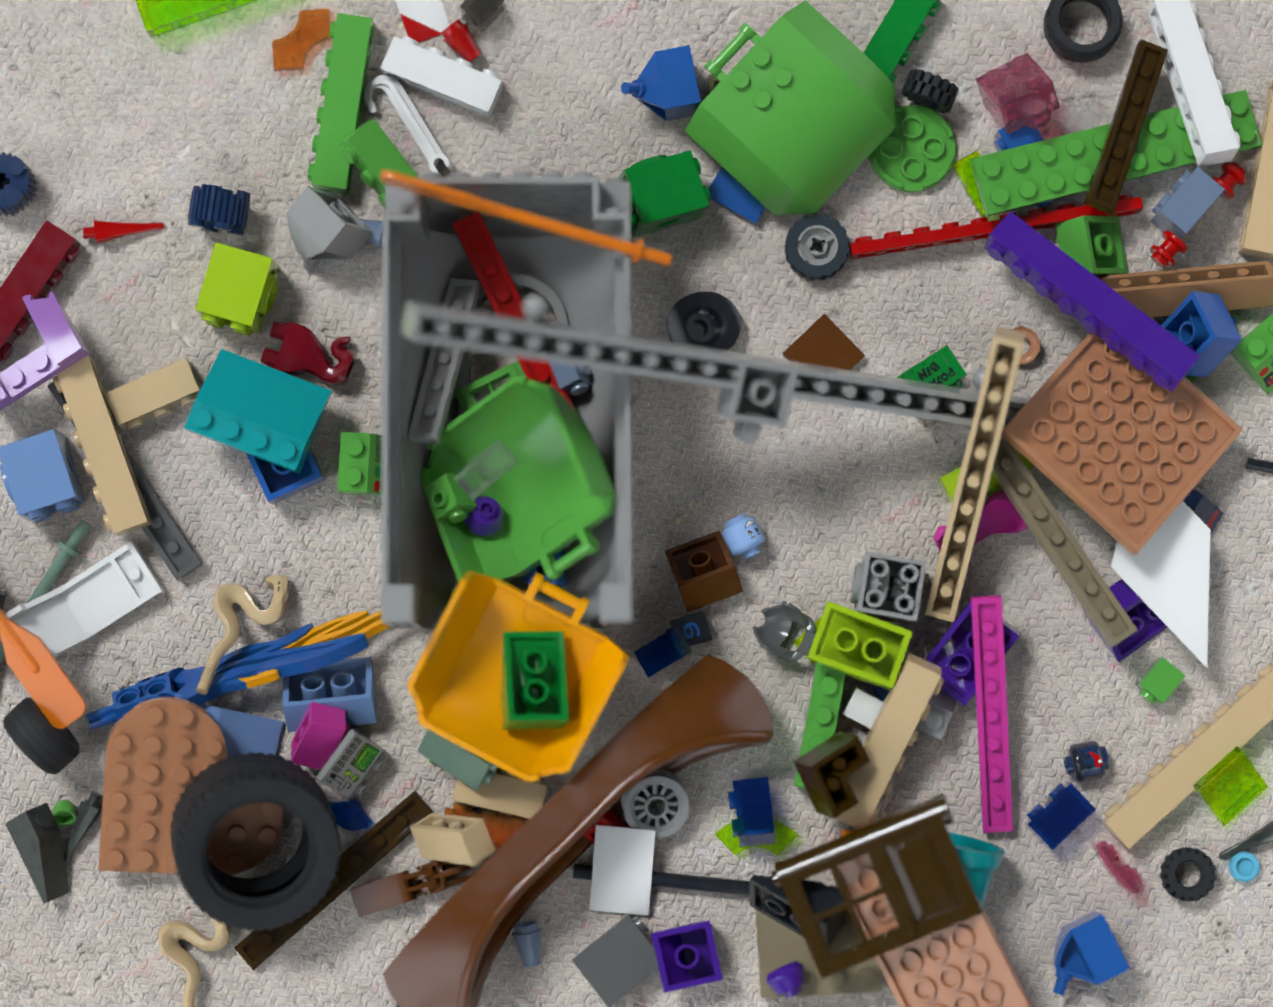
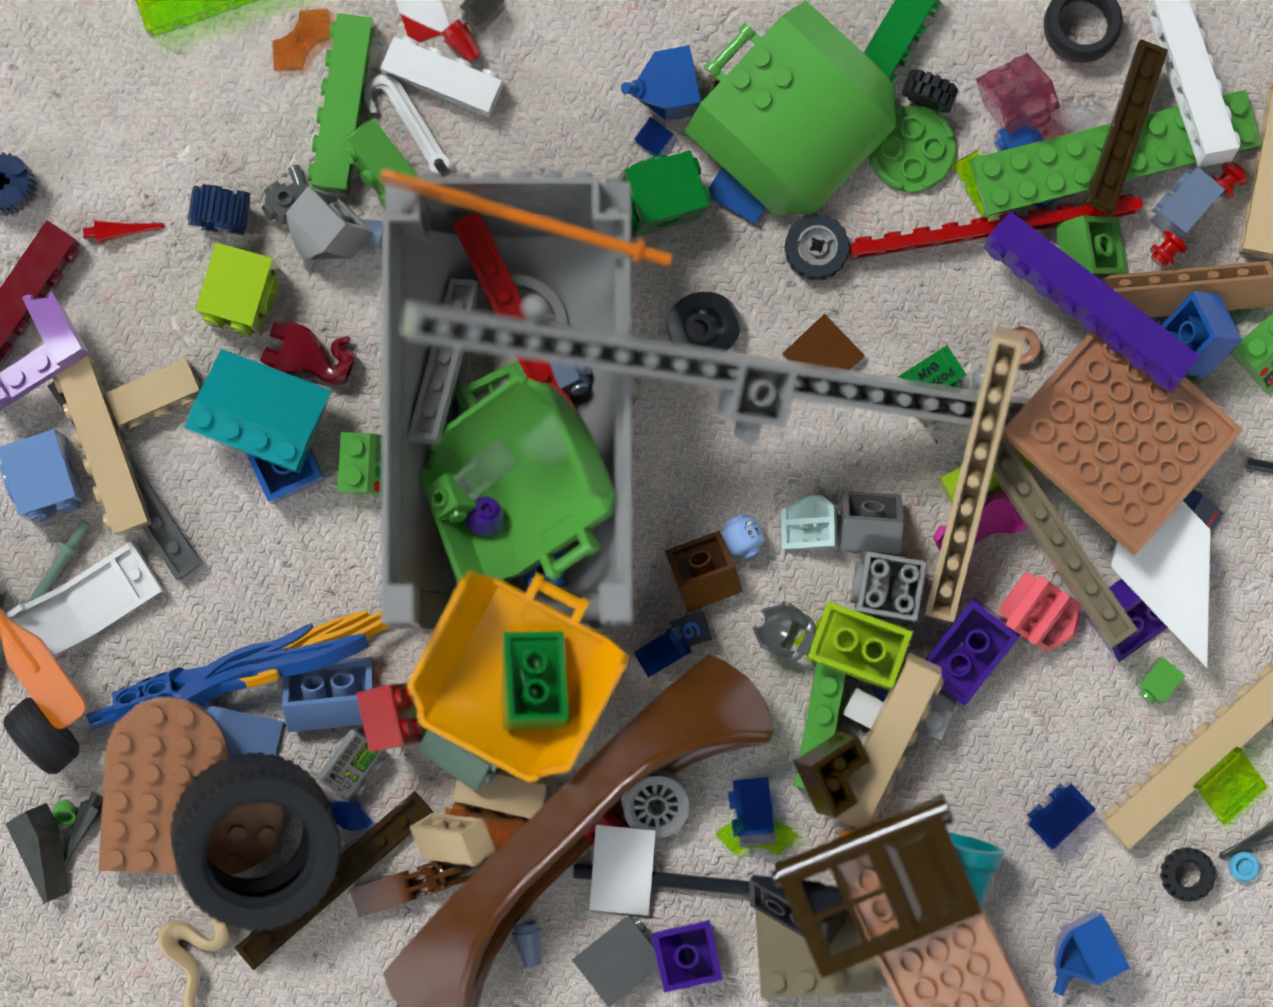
tan animal [196,575,289,695] -> none
dark pink brick [291,701,349,770] -> none
dark purple cone [766,960,805,999] -> none
dark pink plate [971,595,1013,833] -> none
head [1063,740,1109,782] -> none
clear pink slope [1091,840,1142,894] -> none
none -> dark grey piece [262,165,308,223]
none -> red brick [356,683,427,752]
none -> clear blue tile [633,117,674,157]
none -> light aqua slope [781,495,837,550]
none -> dark grey brick [840,491,904,555]
none -> coral piece [999,572,1082,653]

